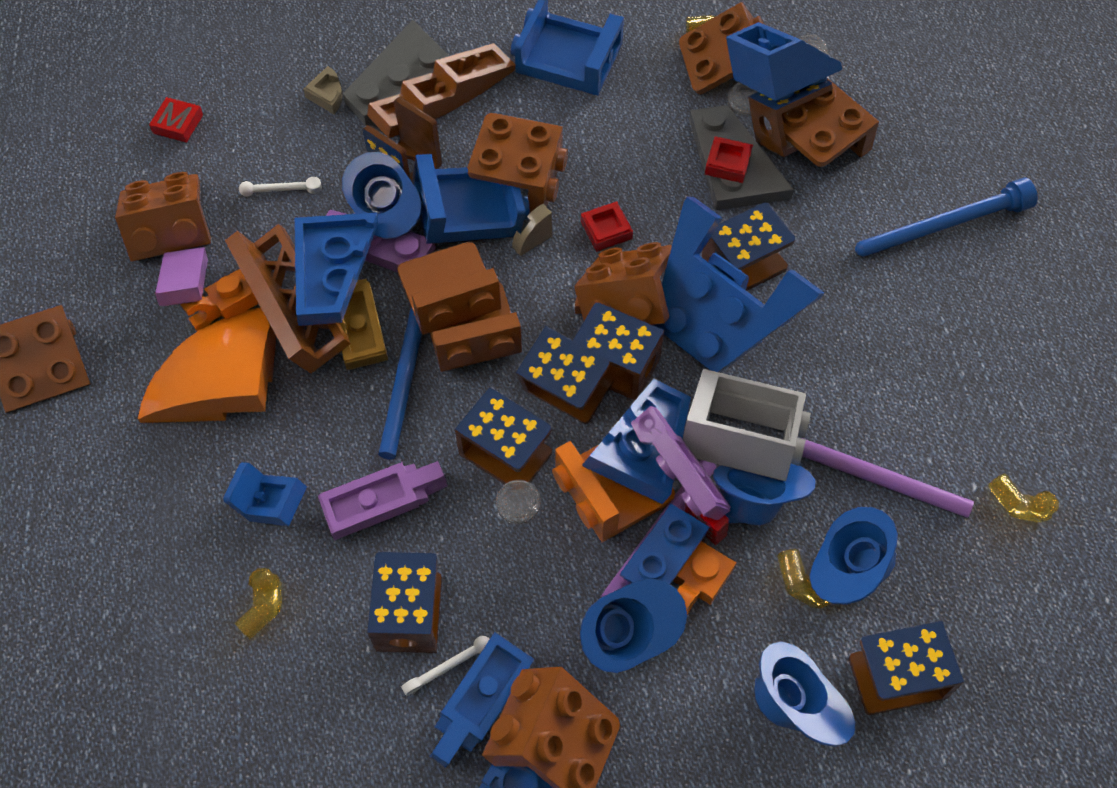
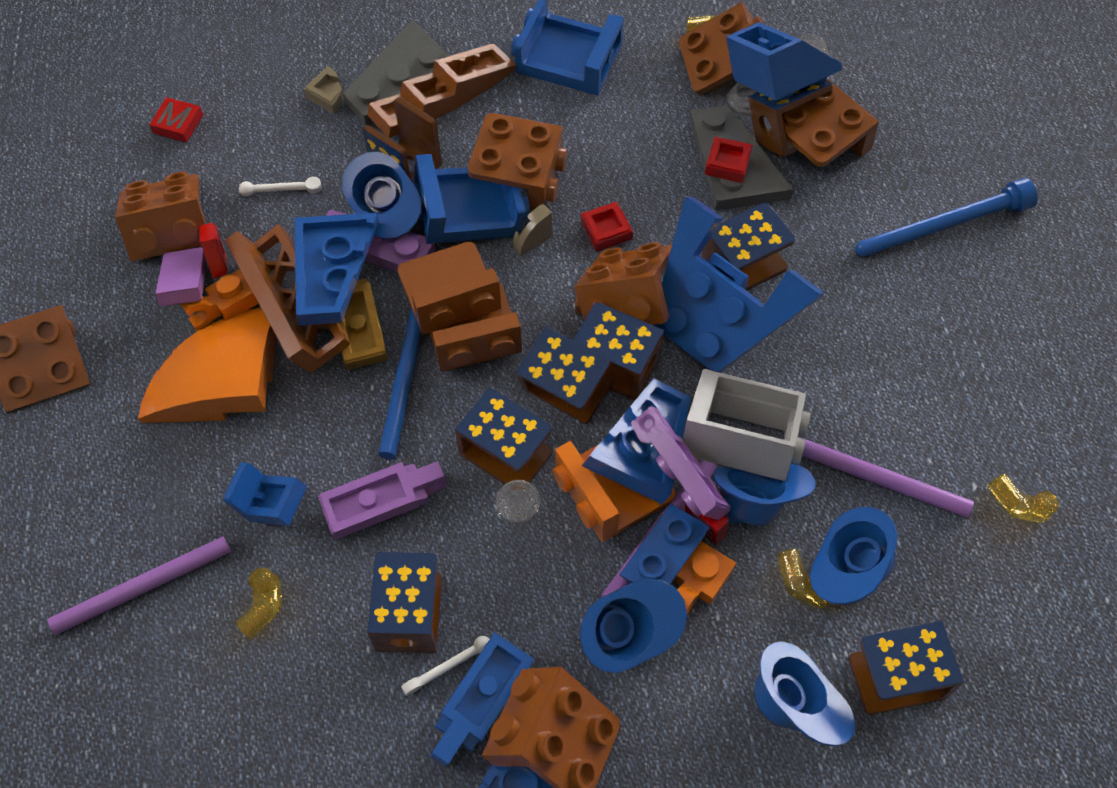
none -> medium lavender bar [47,536,231,635]
none -> red tile [199,222,228,279]

